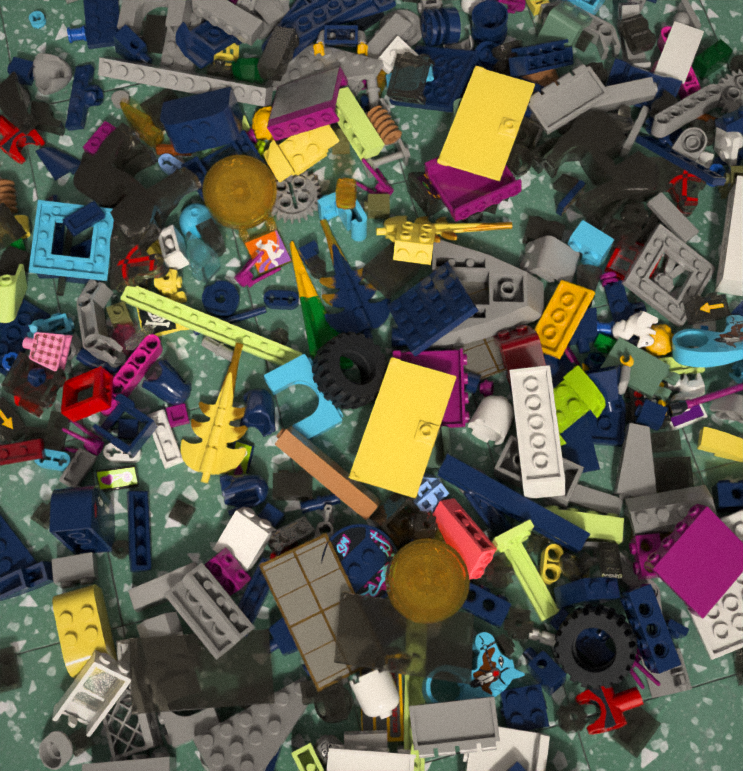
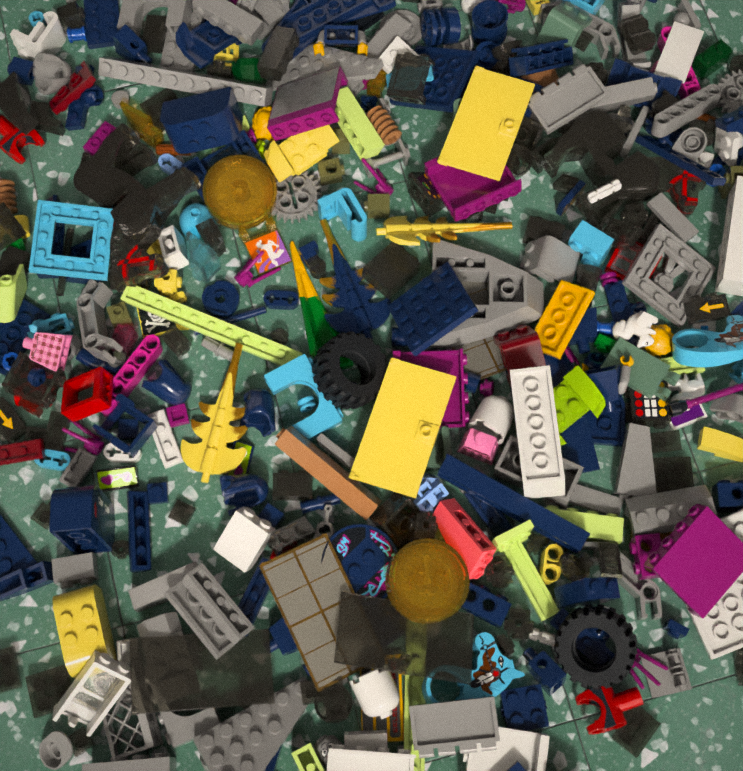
dark blue slope [35,147,86,181] -> none
dark blue tile [63,201,106,237] -> none
clear axle [124,325,153,350] -> none
magenta brick [204,547,251,596] -> none
clear yellow gear [336,178,357,210] -> none
light grey pin [366,77,380,110] -> none
light yellow bracket [393,221,436,265] -> none
clear smoke brick [555,702,588,734] -> none
dark blue brick [620,584,681,674] -> none
dark blue brick [634,399,668,431] -> none
none -> white piece [10,11,67,61]
none -> clear smoke plate [25,665,75,718]
none -> dark red wing [49,61,96,115]
none -> clear smoke brick [57,1,86,32]
none -> dark blue plate [147,482,169,505]
none -> clear smoke brick [160,324,192,357]
none -> medium azure bush [297,396,317,413]
none -> olive brick [317,158,345,186]
none -> light grey tile [317,433,355,470]
none -> bright pink torso [457,428,499,465]
none -> white axle [587,179,622,203]

